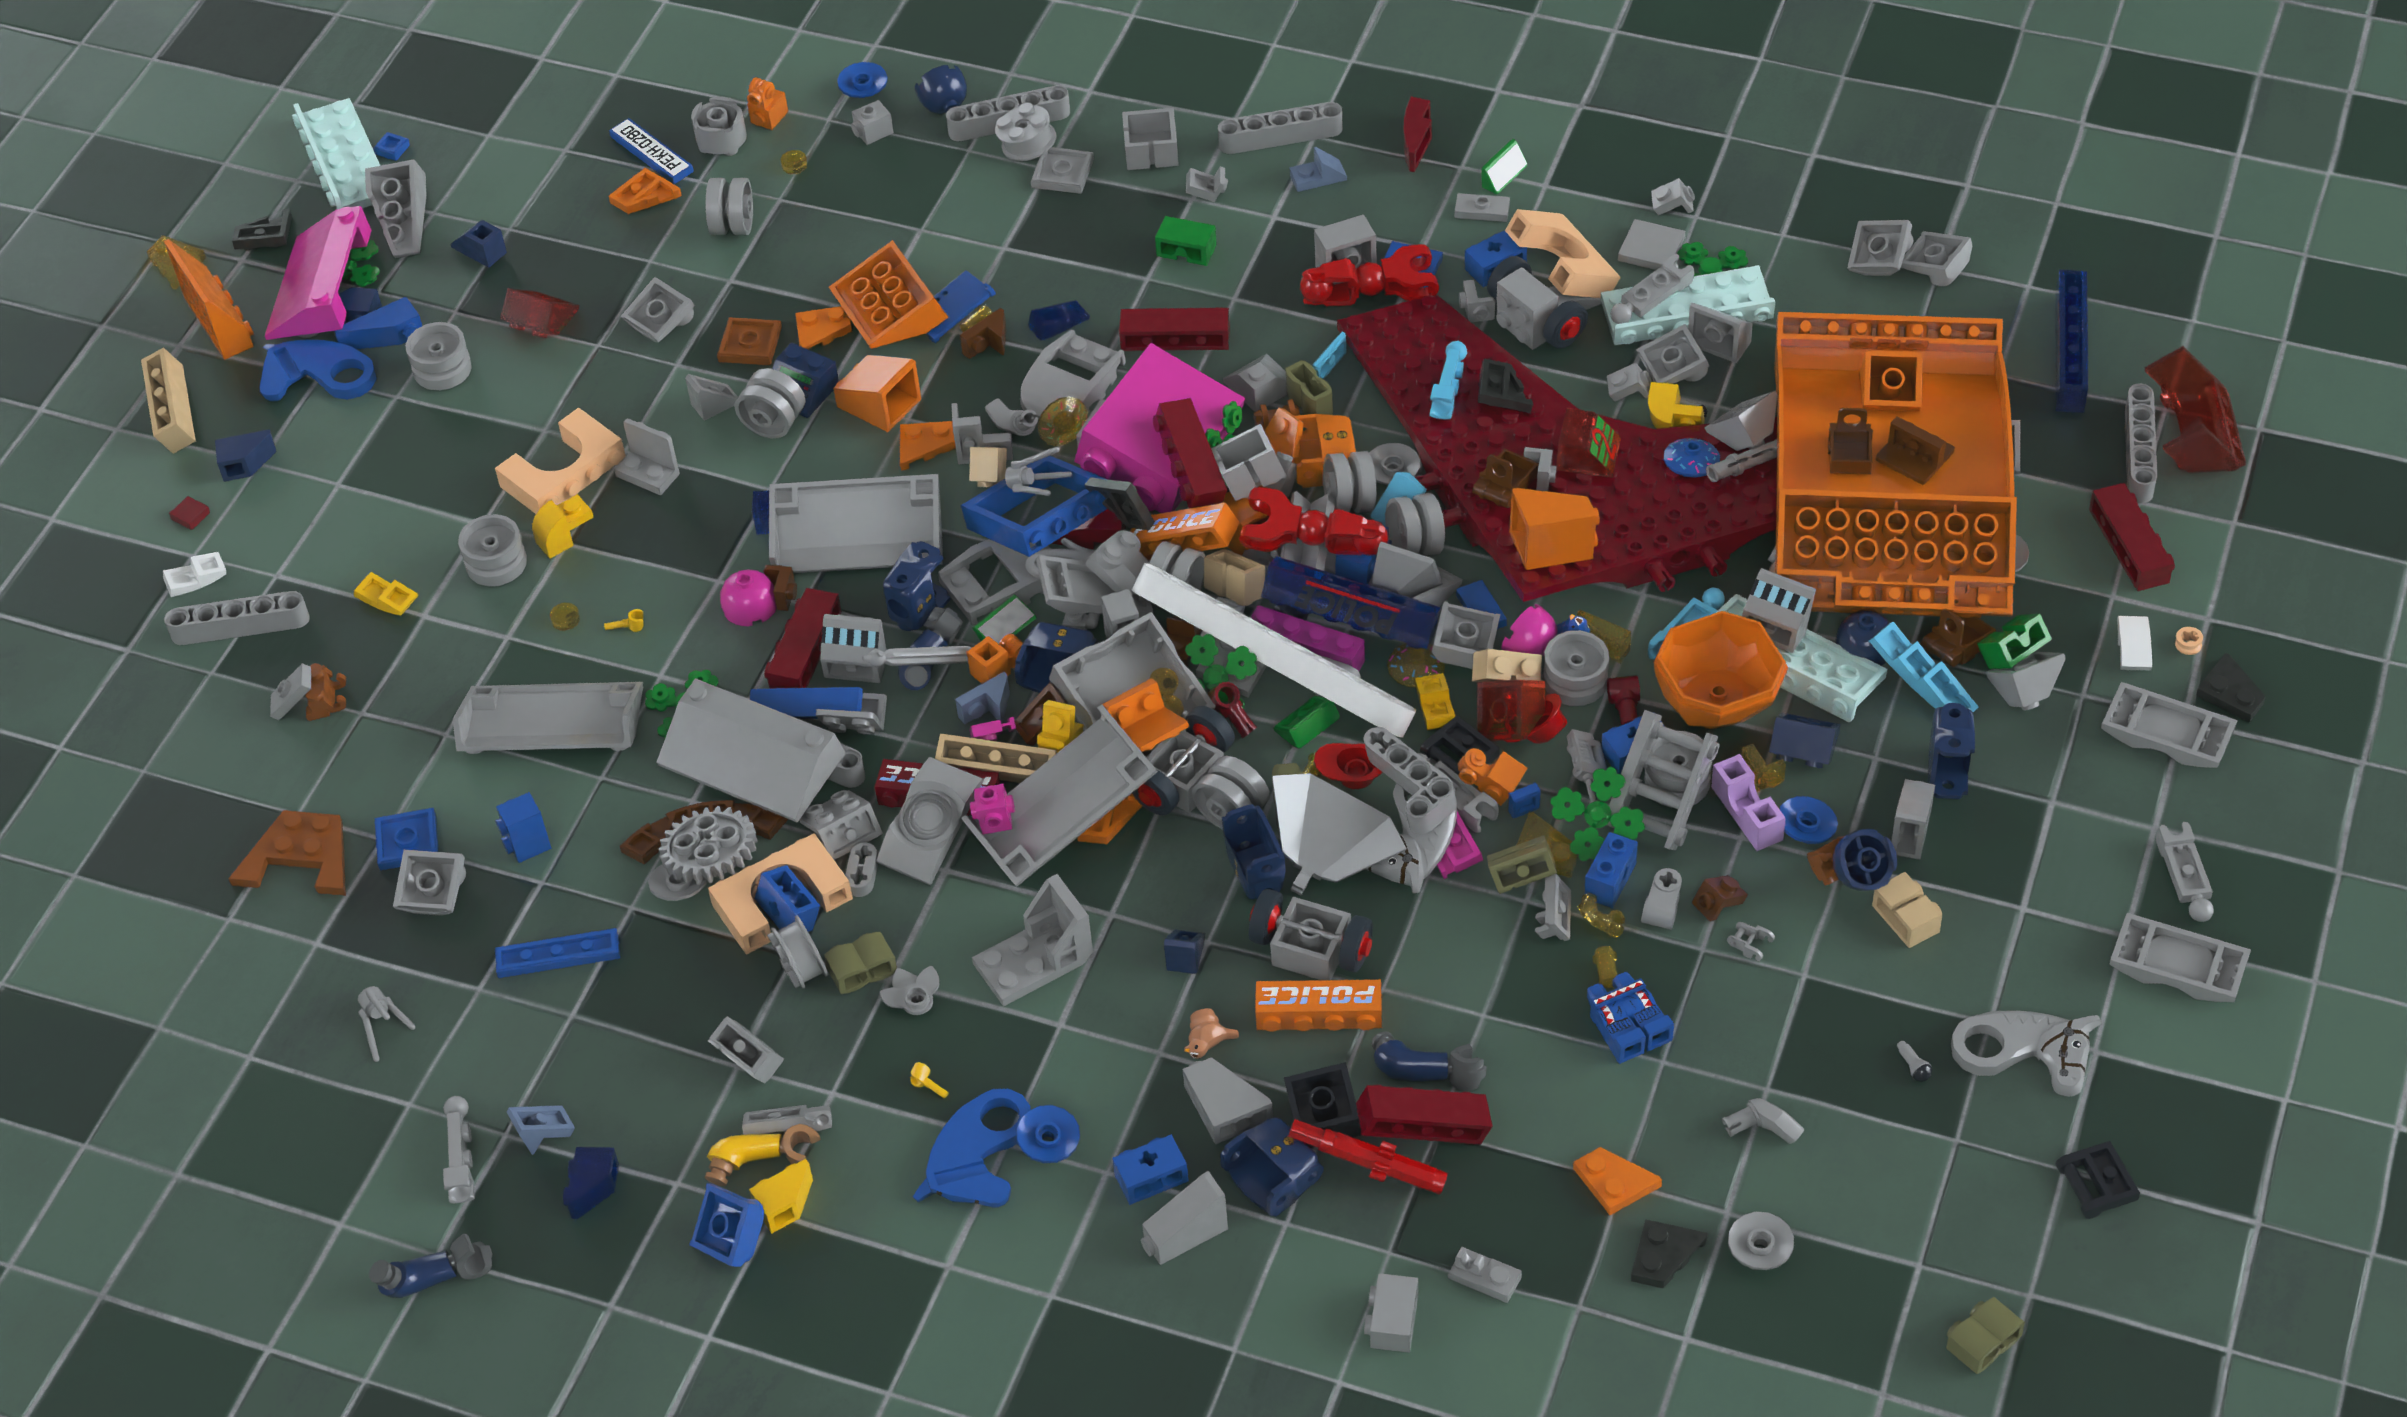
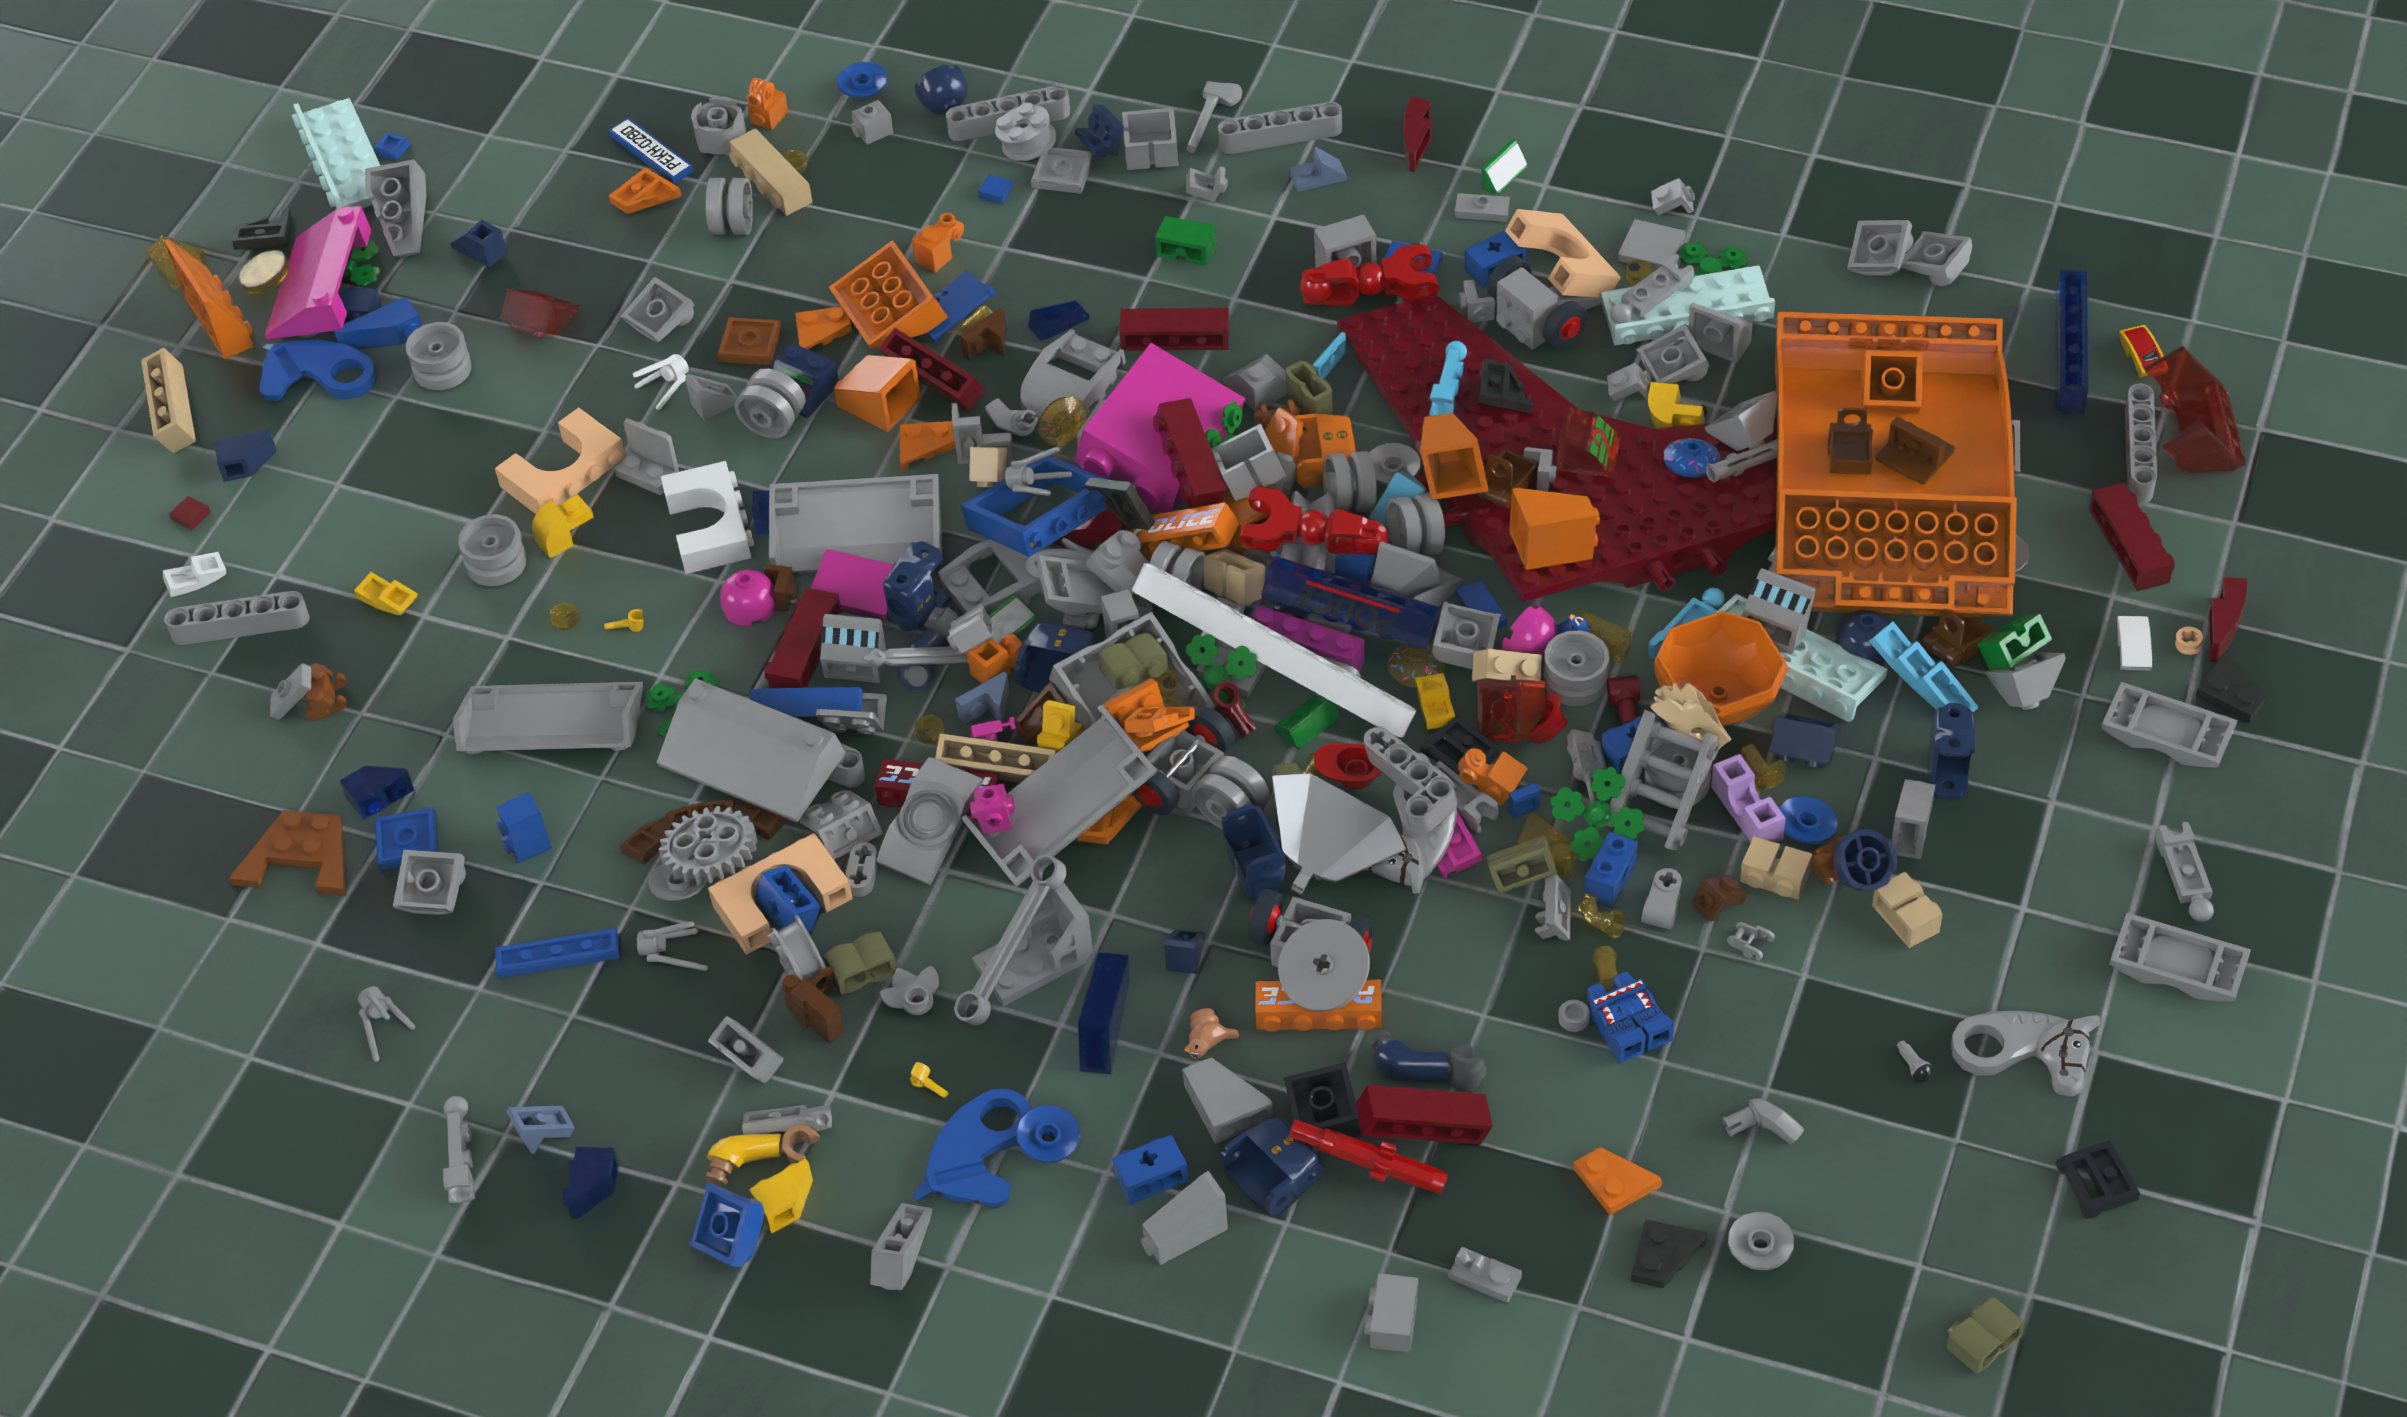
piece [369,1233,493,1298] -> none
reddish brown slope [1166,616,1202,667] -> none
none -> clear yellow tile [238,250,289,293]
none -> clear blue slope [340,766,414,820]
none -> white plant [633,354,689,410]
none -> light grey plant [637,921,708,971]
none -> white arch [661,461,754,574]
none -> tan brick [729,128,813,216]
none -> reddish brown piece [782,966,844,1043]
none -> dark pink tile [810,549,894,620]
none -> light grey slope [870,1203,932,1290]
none -> dark red brick [879,328,985,413]
none -> orange brick [912,213,964,273]
none -> clear yellow tile [915,715,945,744]
none -> light grey brick [947,605,995,655]
none -> light grey piece [954,854,1066,1026]
none -> blue tile [978,174,1013,204]
none -> dark blue bracket [1075,104,1124,157]
none -> clear blue slope [1078,952,1130,1074]
none -> olive brick [1099,633,1168,690]
none -> orange wing [1125,706,1195,737]
none -> light grey piece [1186,81,1242,153]
none -> light grey piece [1278,919,1370,1012]
none -> orange slope [1420,413,1489,500]
none -> light grey tile [1558,1000,1590,1032]
none -> clear yellow tile [1626,260,1653,285]
none -> tan piece [1650,683,1731,750]
none -> tan piece [1740,836,1812,900]
none -> slope [2118,325,2168,378]
none -> dark red slope [2208,577,2248,662]

